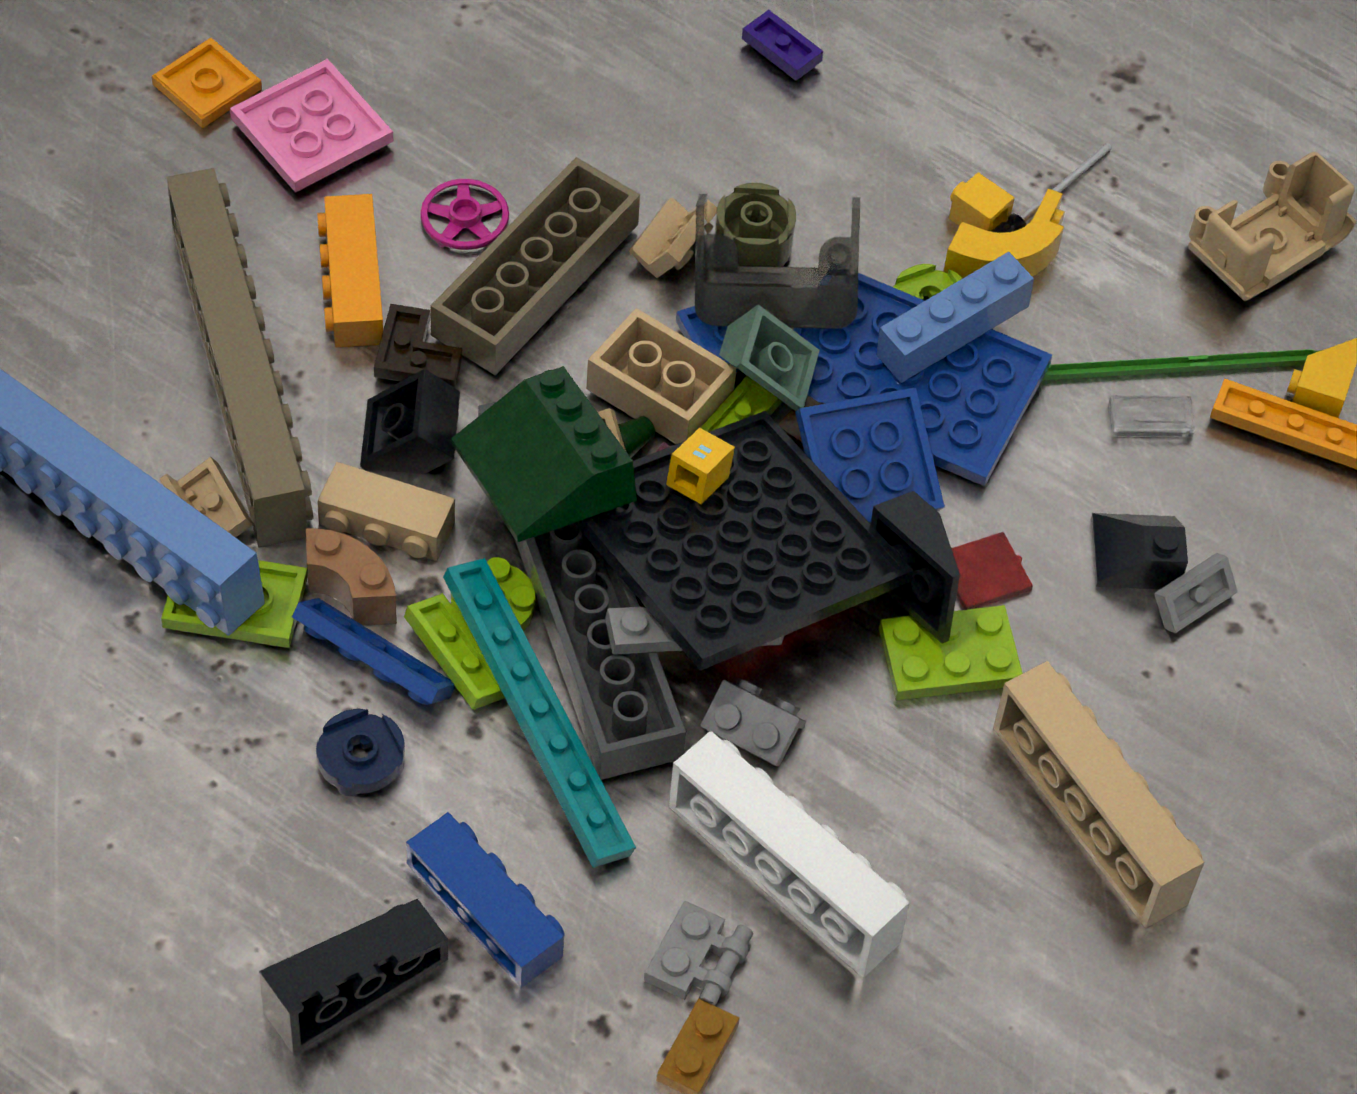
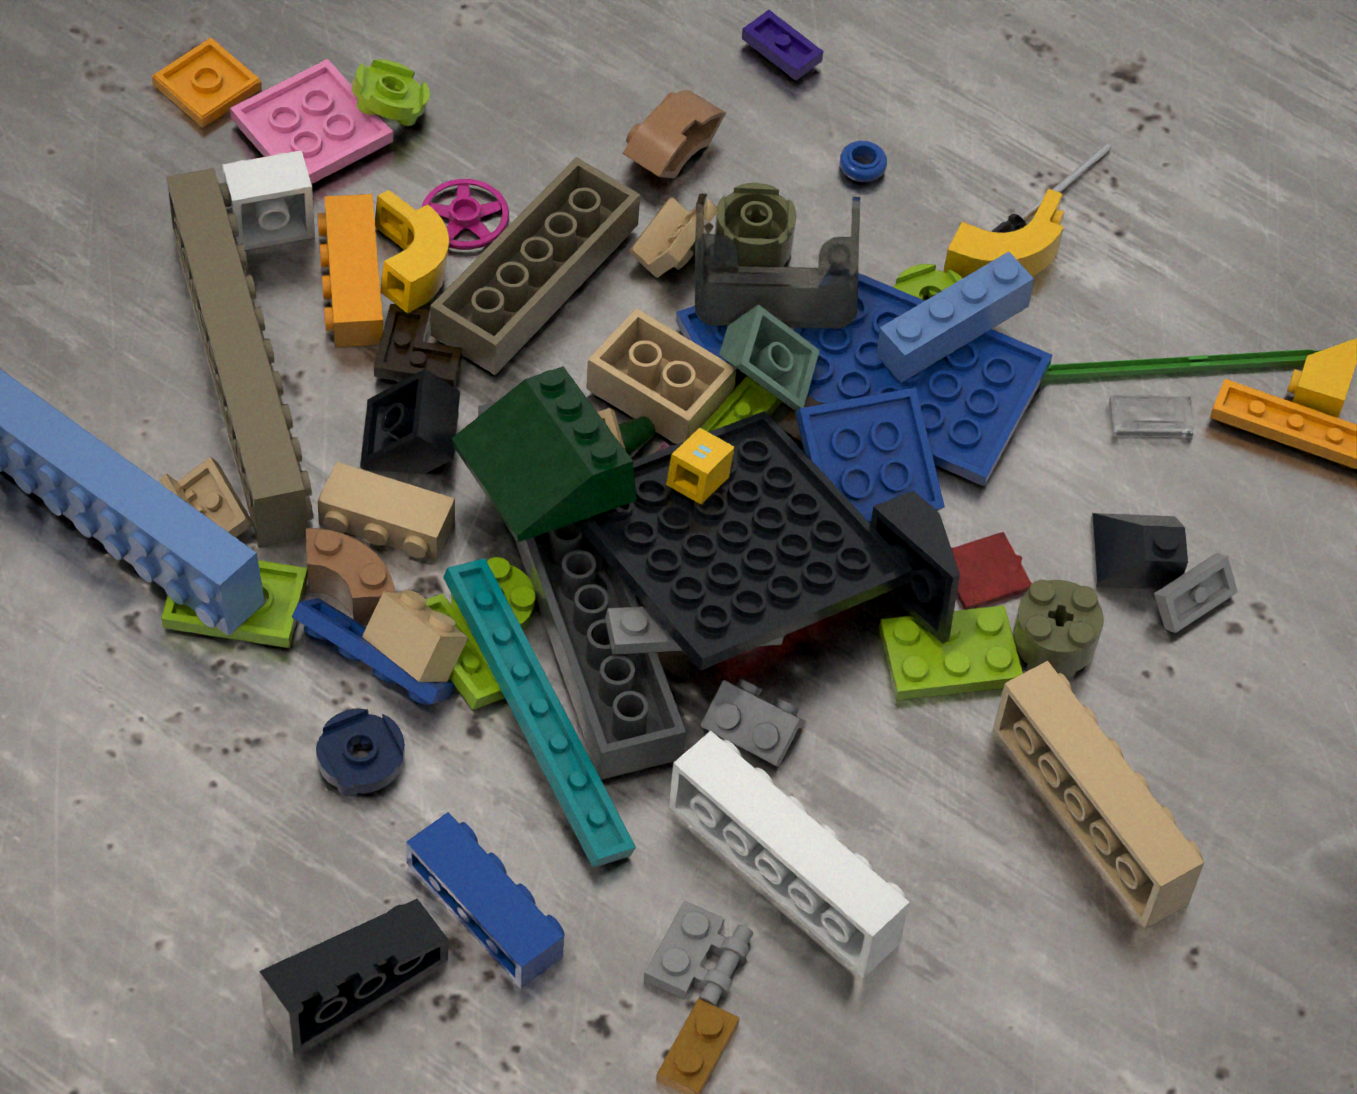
yellow brick [949,172,1015,232] -> none
tan container [1188,152,1356,301] -> none
none -> white brick [222,150,315,250]
none -> lime plate [352,59,430,126]
none -> tan brick [362,589,468,682]
none -> yellow arch [375,190,449,314]
none -> medium nougat brick [622,90,726,179]
none -> blue piece [840,141,887,182]
none -> olive brick [1012,580,1104,678]

